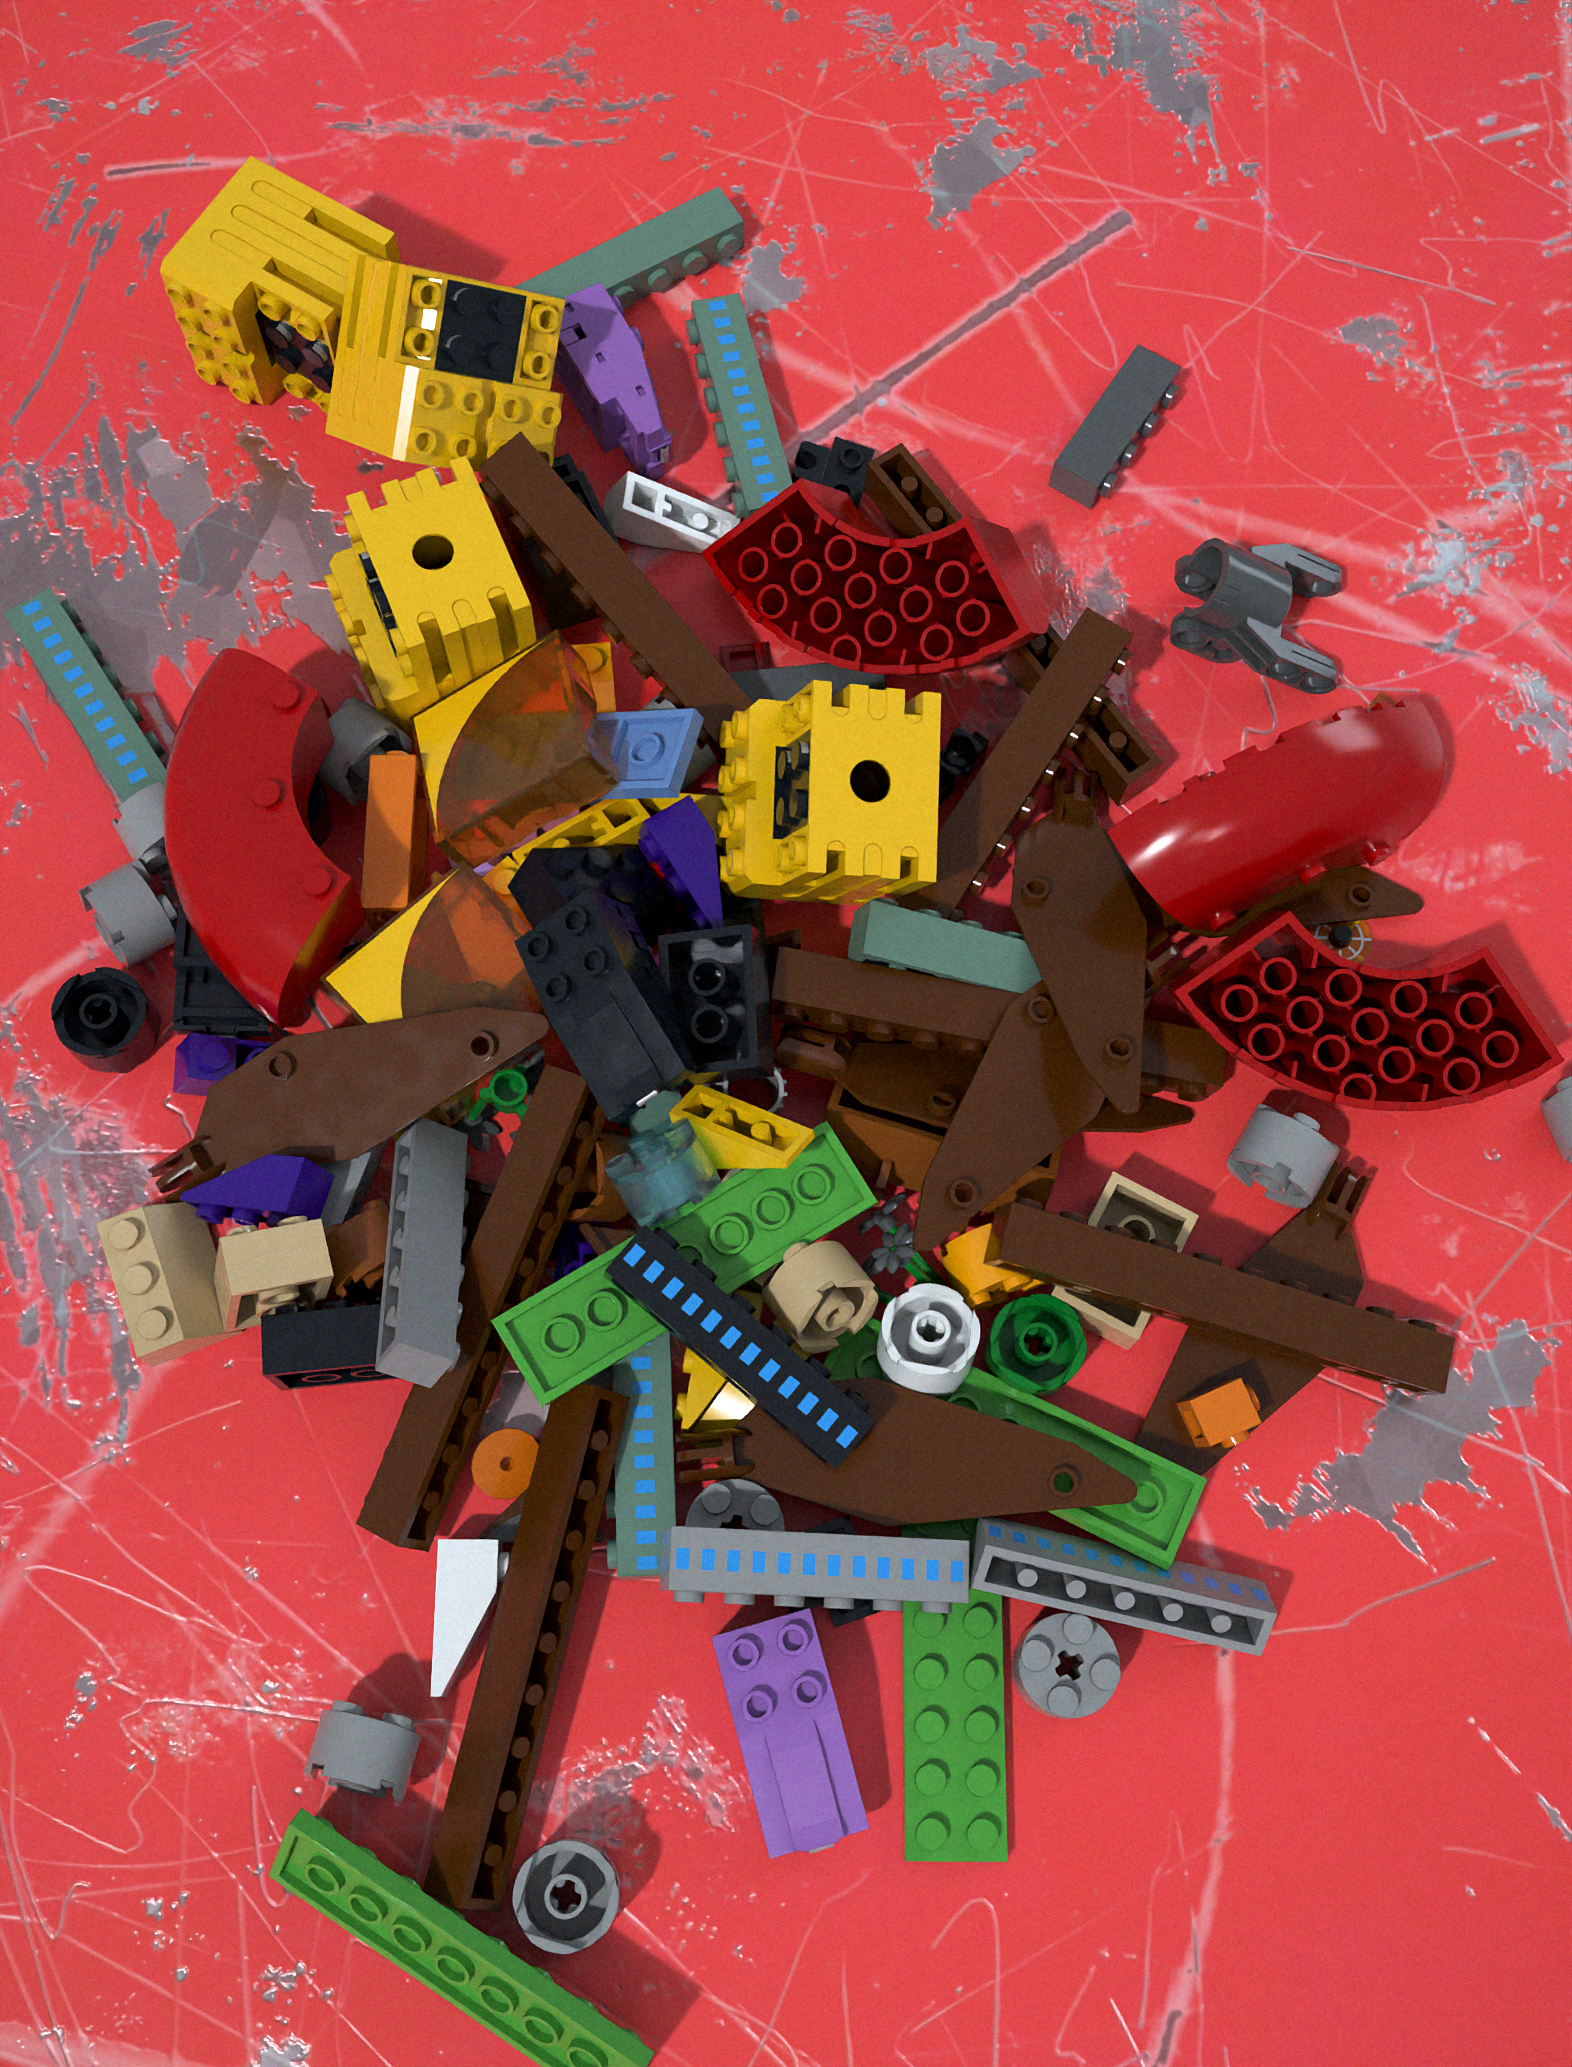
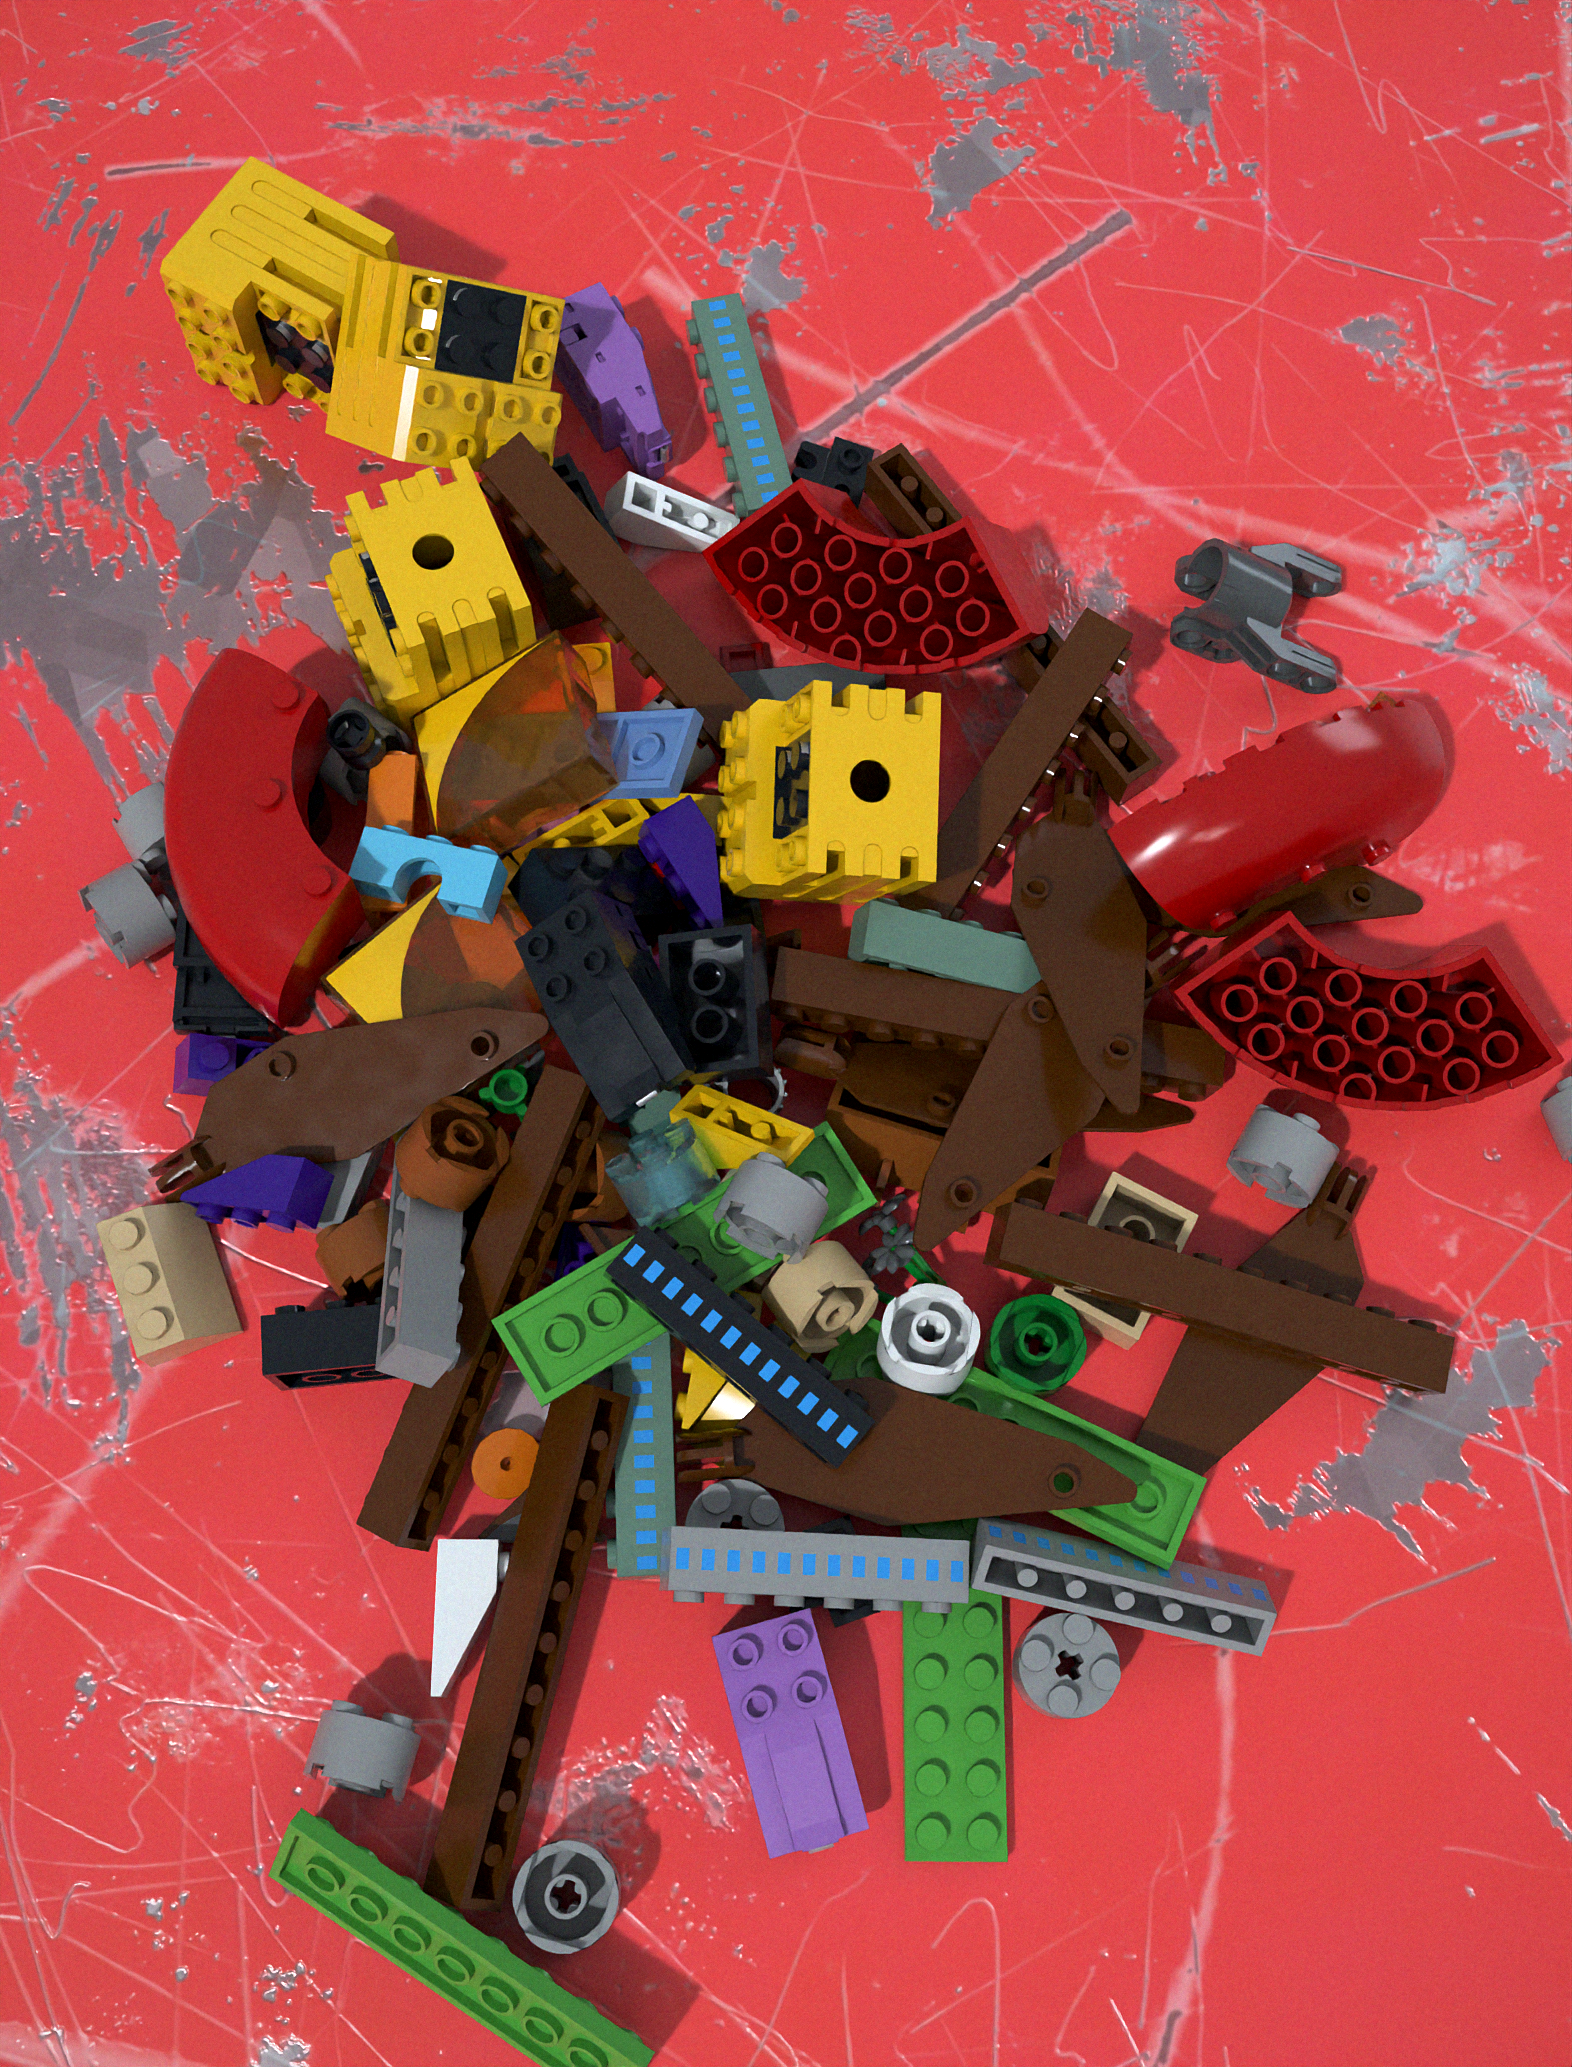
sand green brick [3,587,167,803] -> none
black brick [51,967,161,1073] -> none
tan brick [214,1216,334,1333] -> none
sand green brick [513,186,744,309] -> none
black plate [938,727,989,807] -> none
light orange brick [938,1223,1048,1312] -> none
dark grey brick [1048,344,1181,509] -> none
orange brick [1176,1378,1262,1448] -> none
piece [1307,920,1372,964] -> none
none -> black wheel [326,709,386,771]
none -> medium azure arch [348,825,508,924]
none -> dark orange brick [395,1096,510,1212]
none -> light grey brick [713,1152,829,1264]

